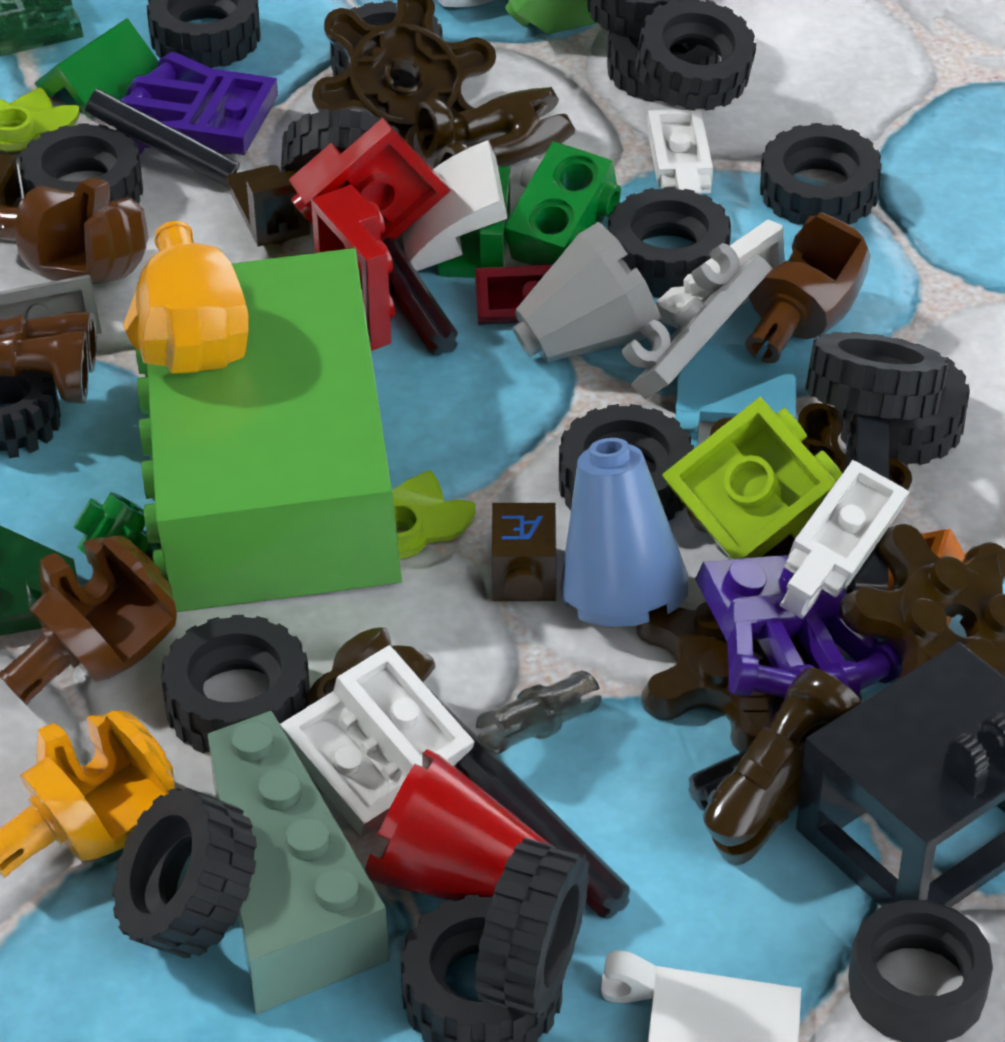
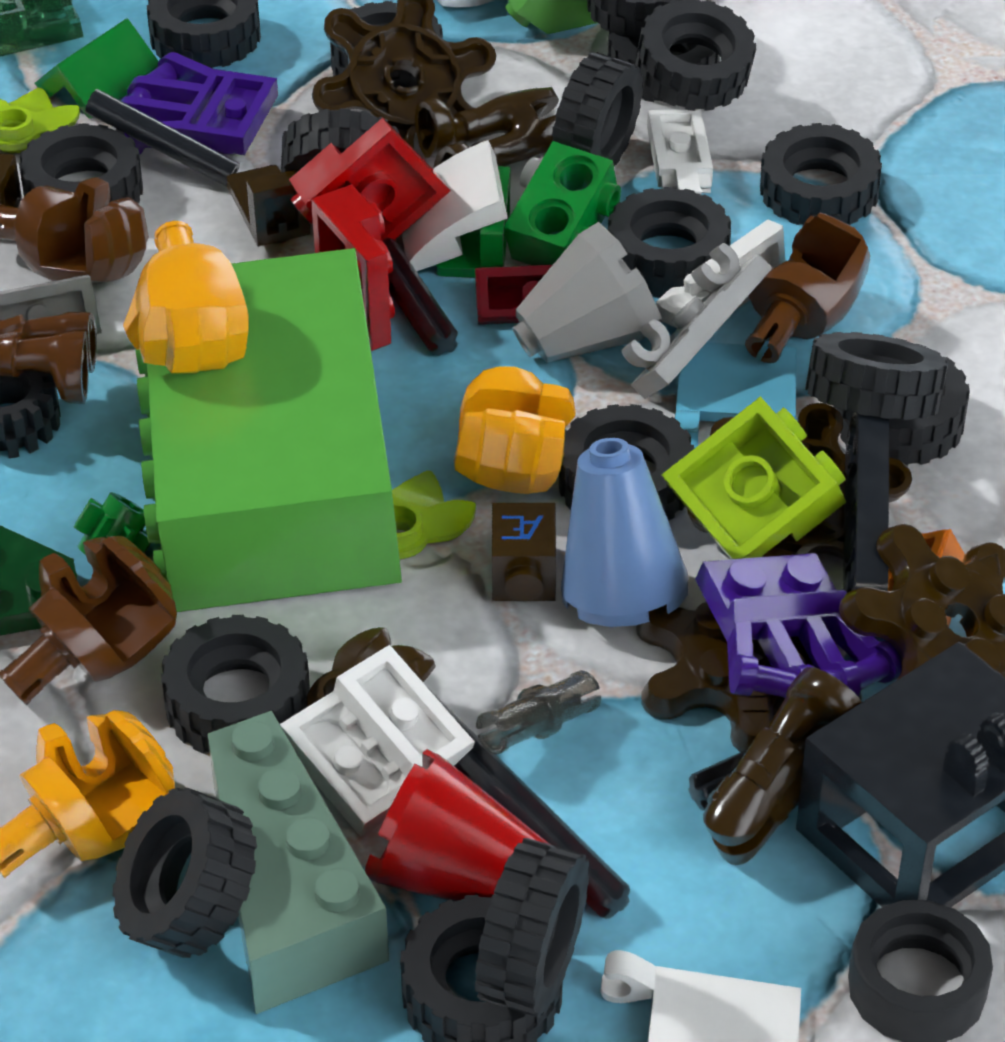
white hinge [780,460,910,619] -> none
none -> light orange piece [454,366,576,494]
none -> black tyre [552,52,643,166]

